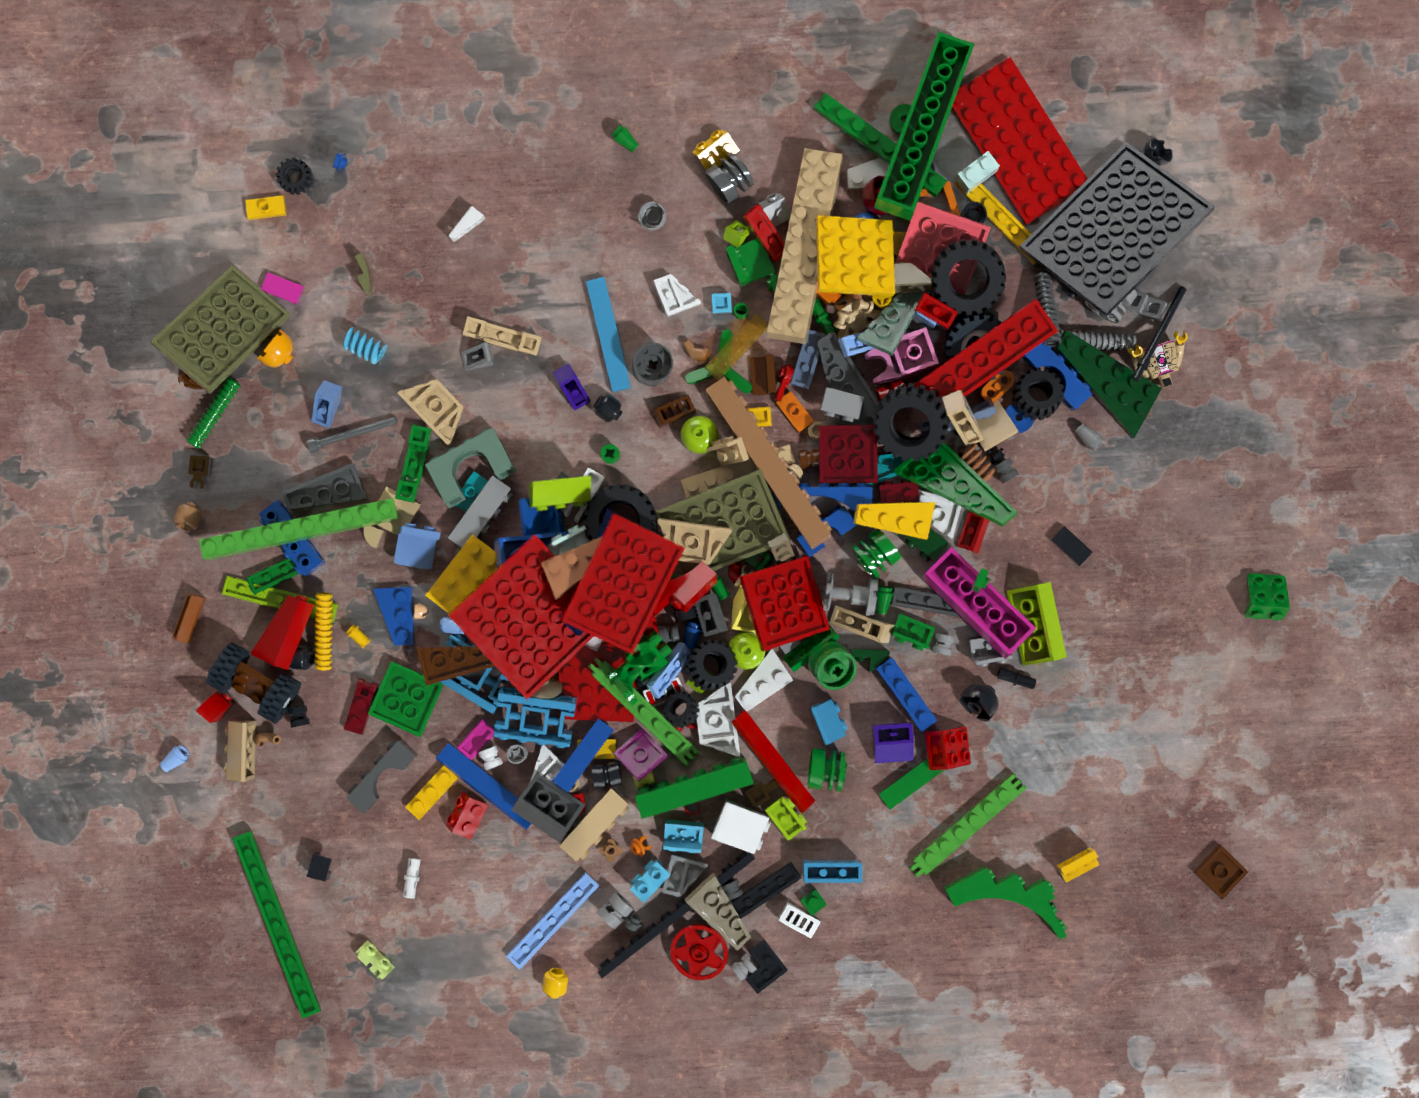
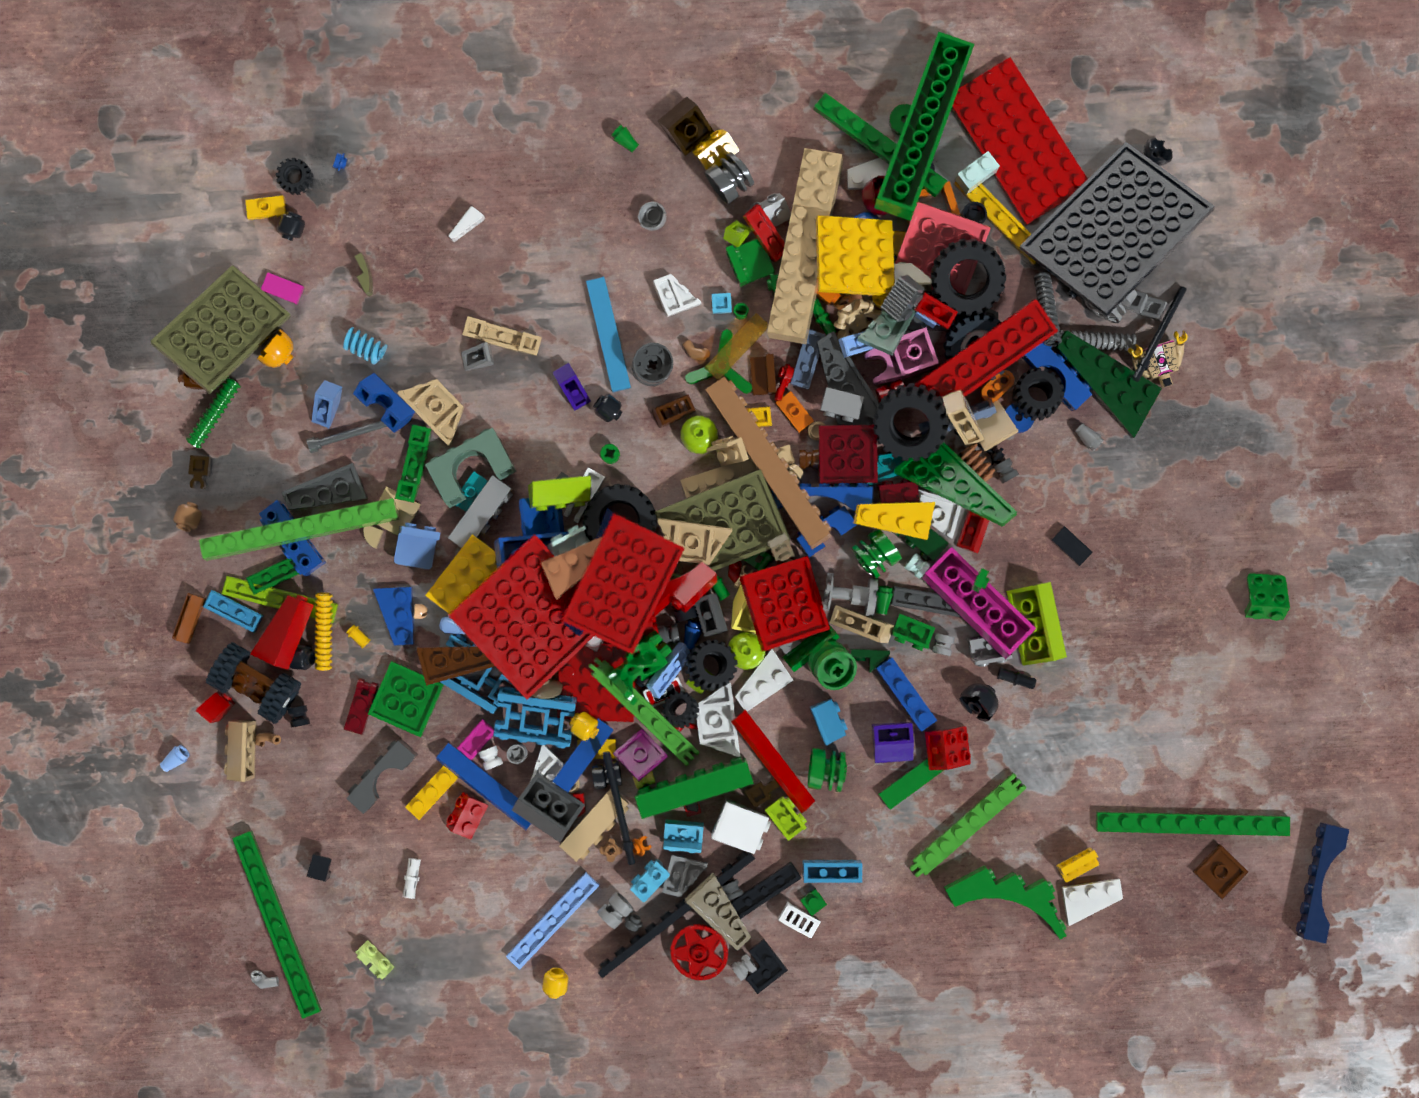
none -> dark azure tile [203,590,264,633]
none -> light grey arm [250,970,279,989]
none -> black head [277,211,305,241]
none -> blue arch [353,373,415,433]
none -> yellow head [569,712,599,741]
none -> black bar [602,751,636,865]
none -> dark brown slope [658,97,714,156]
none -> dark grey brick [880,275,924,322]
none -> light aqua wheel [904,553,931,579]
none -> white wing [1062,878,1123,926]
none -> green plate [1096,812,1290,836]
none -> dark blue arch [1296,822,1350,944]

